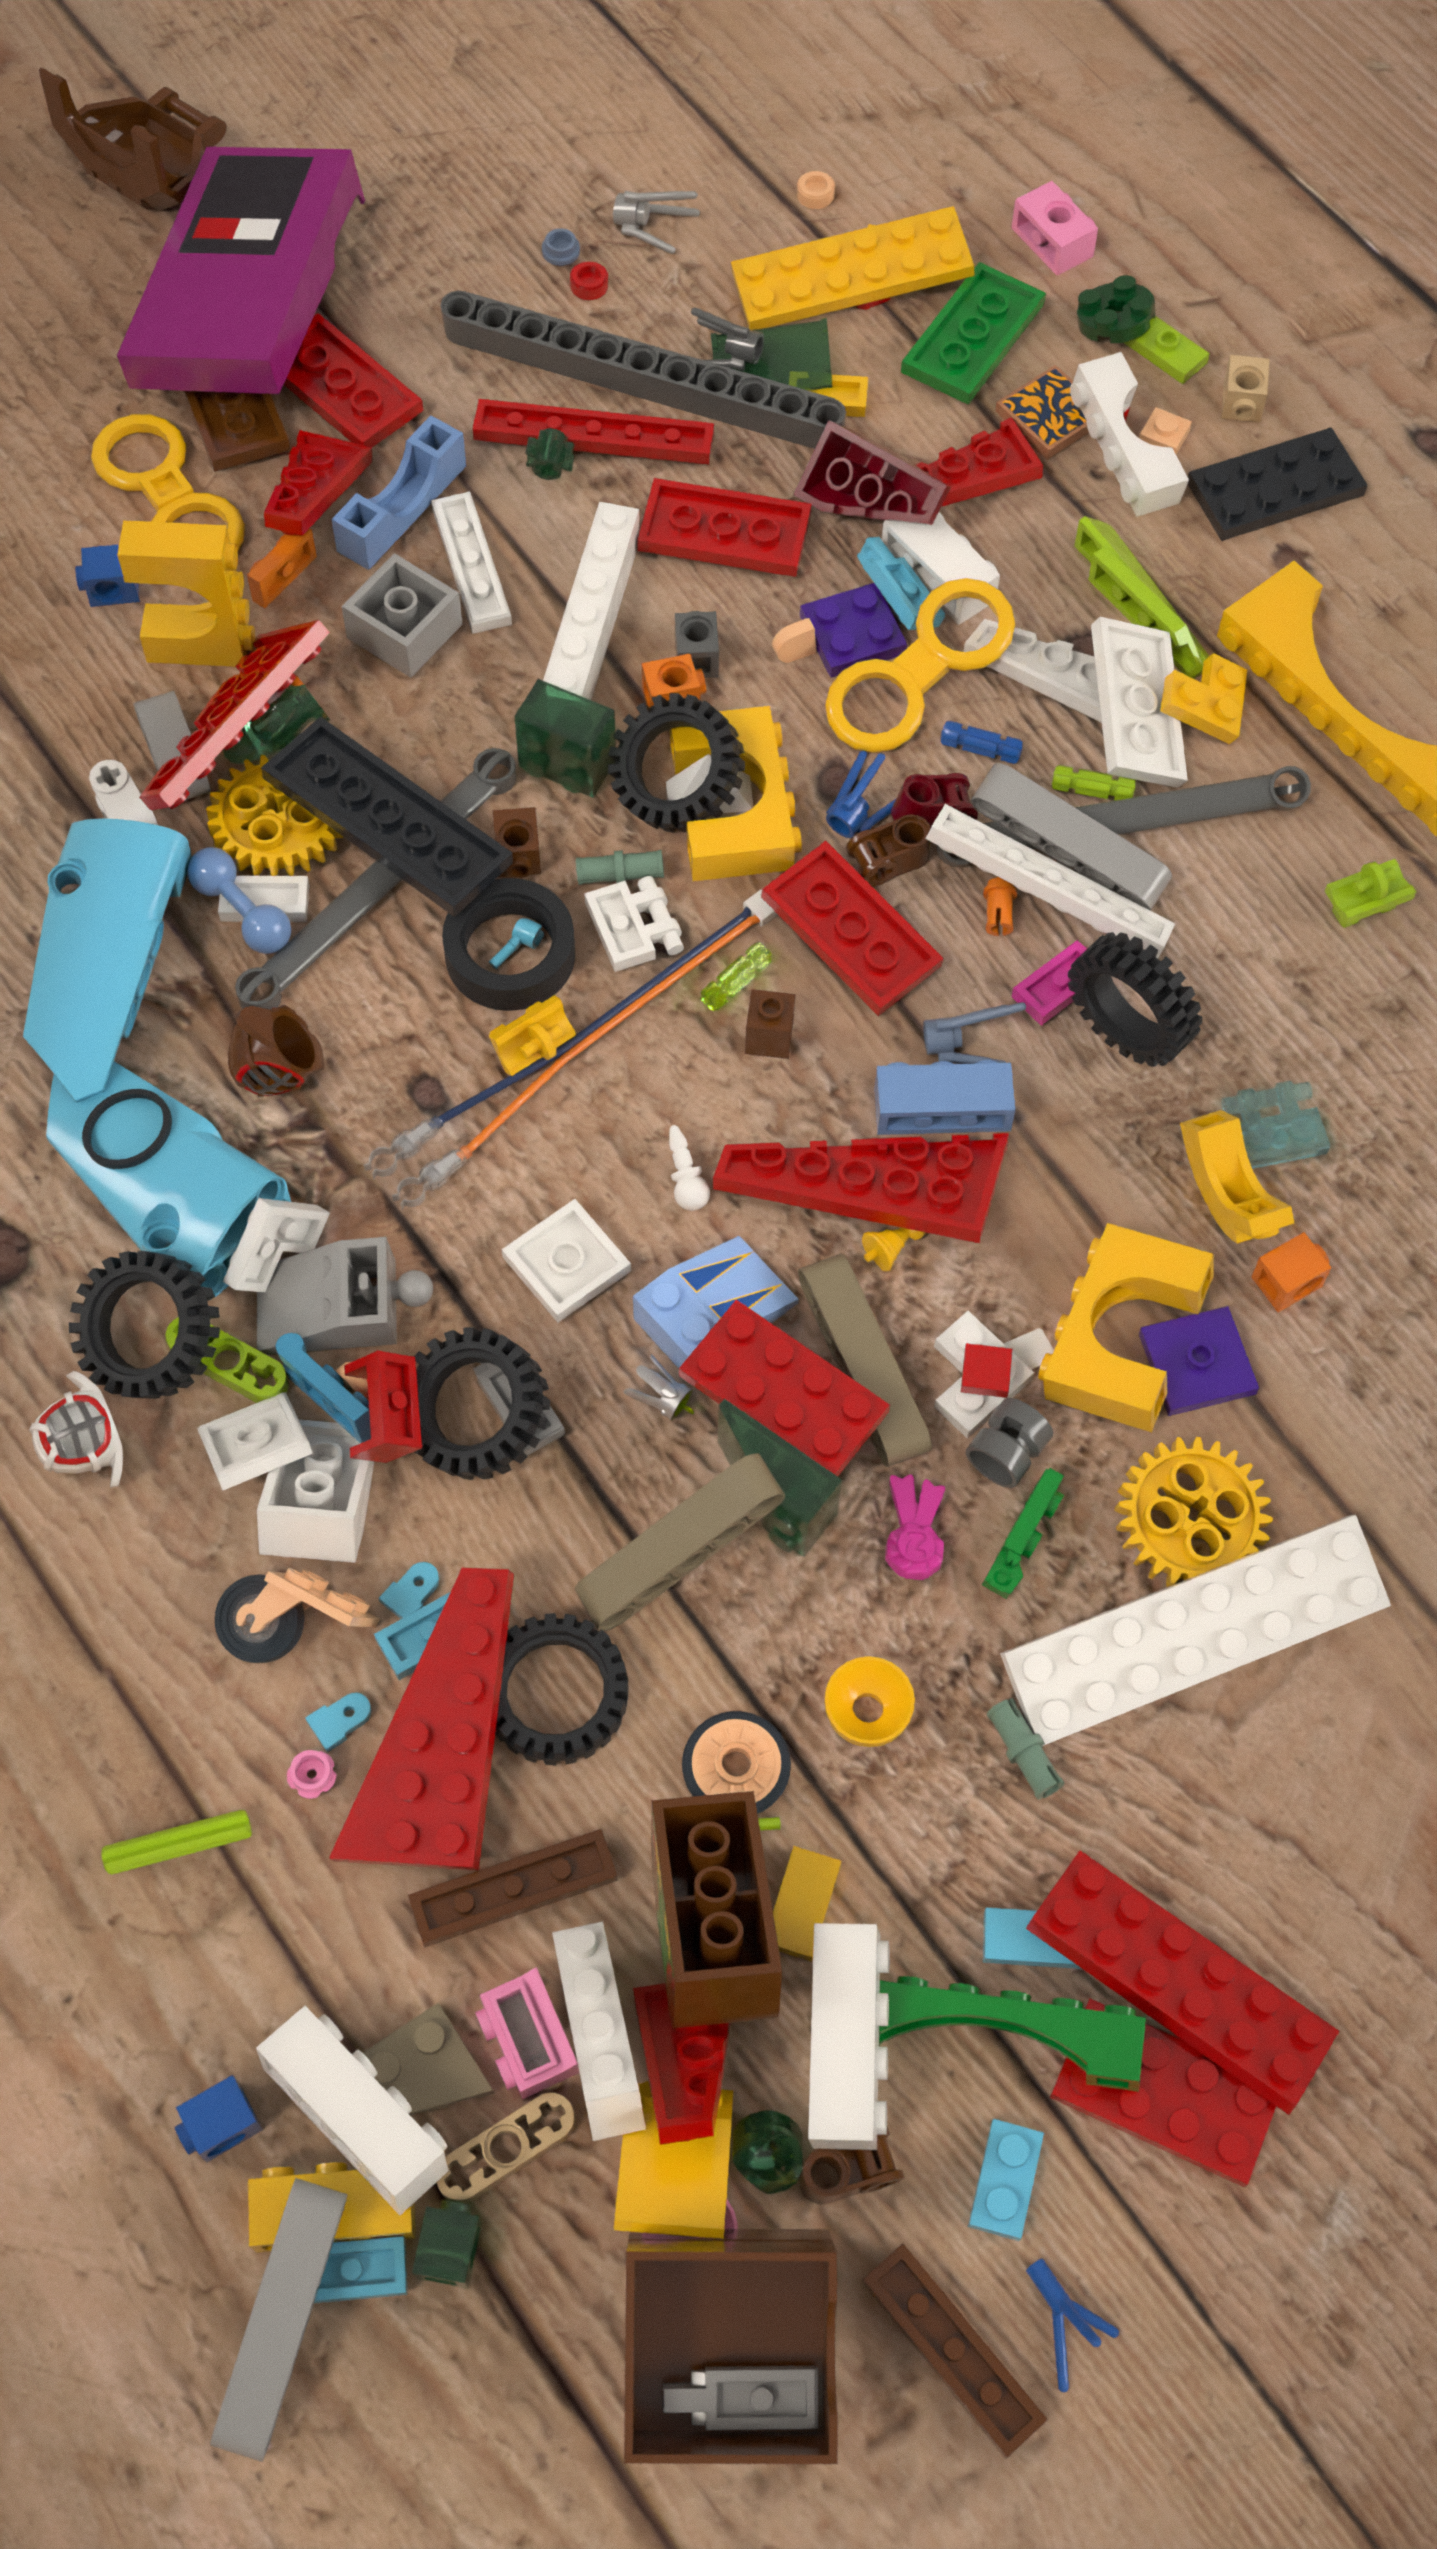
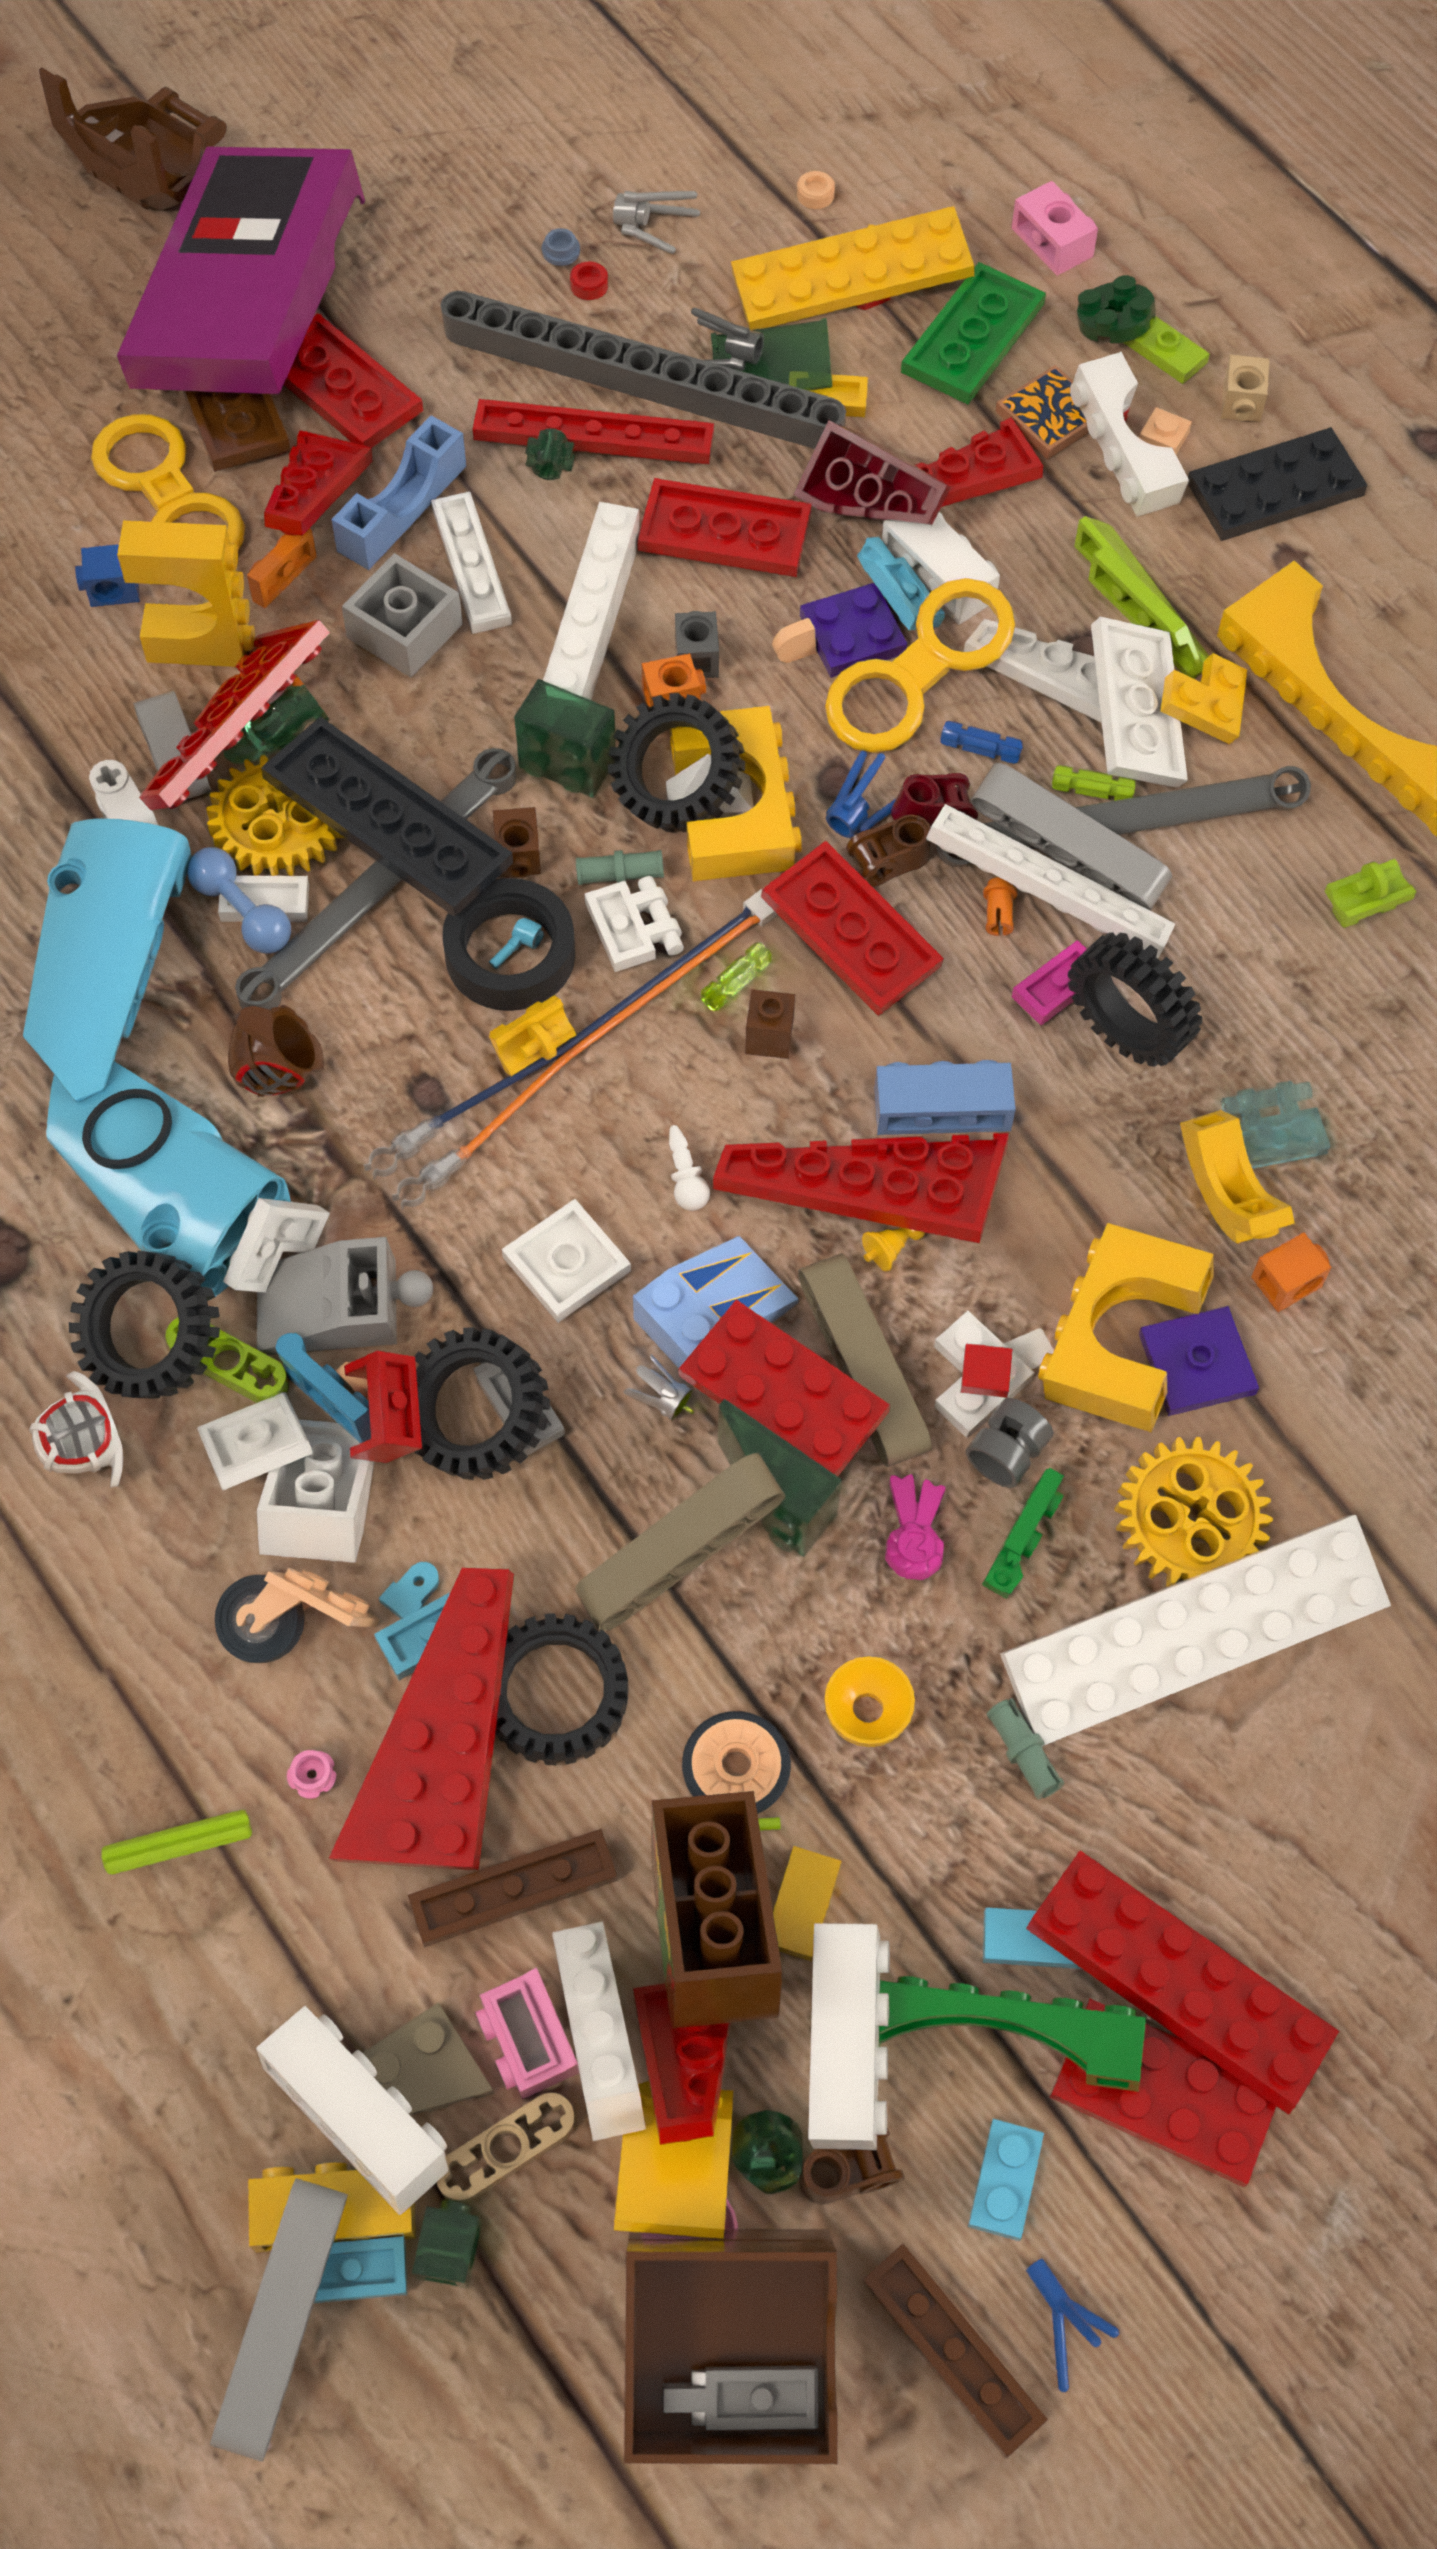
blue brick [174,2075,263,2163] -> none
medium azure piece [305,1693,372,1753] -> none
sand blue plant [923,1002,1026,1064] -> none

